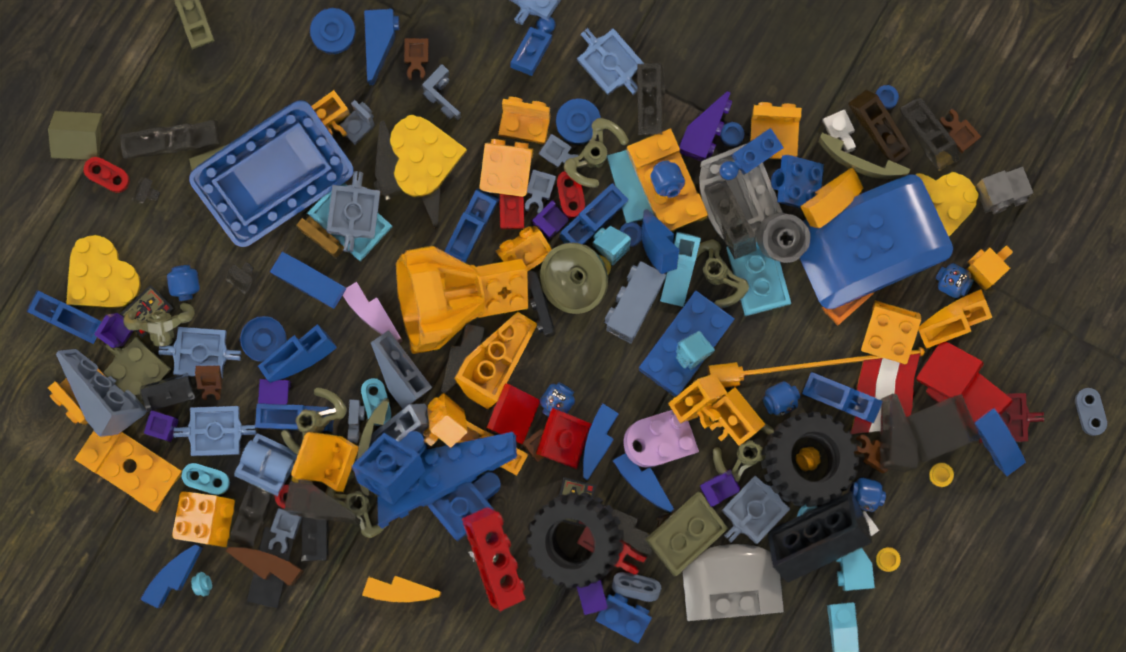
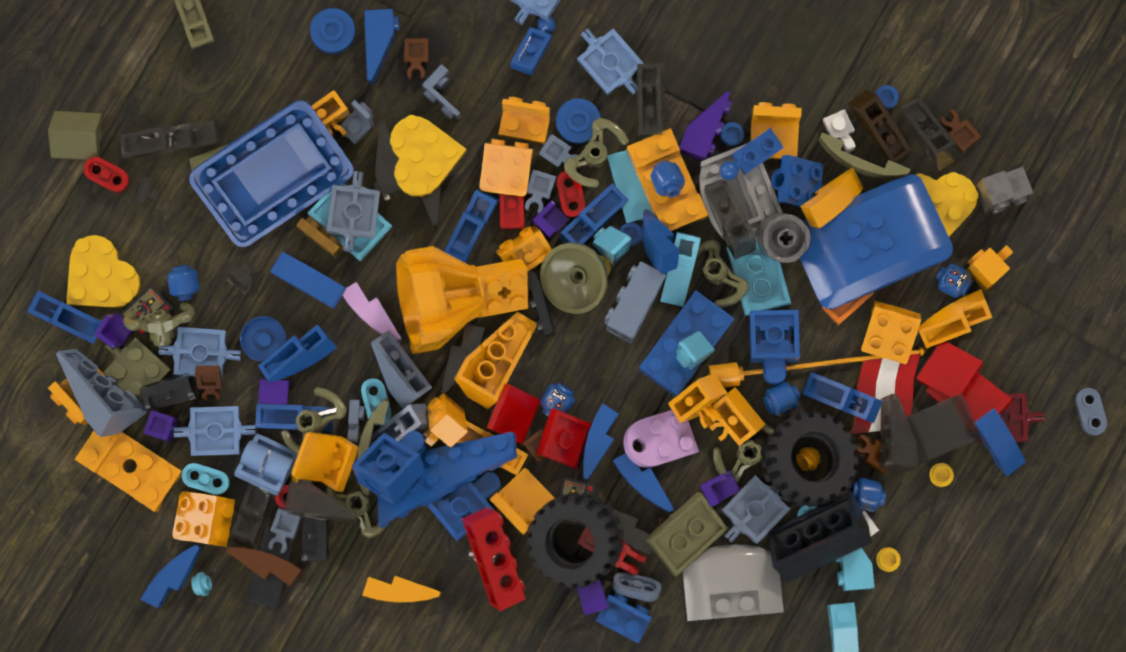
none -> light orange bracket [490,468,554,535]
none -> blue brick [749,310,800,385]

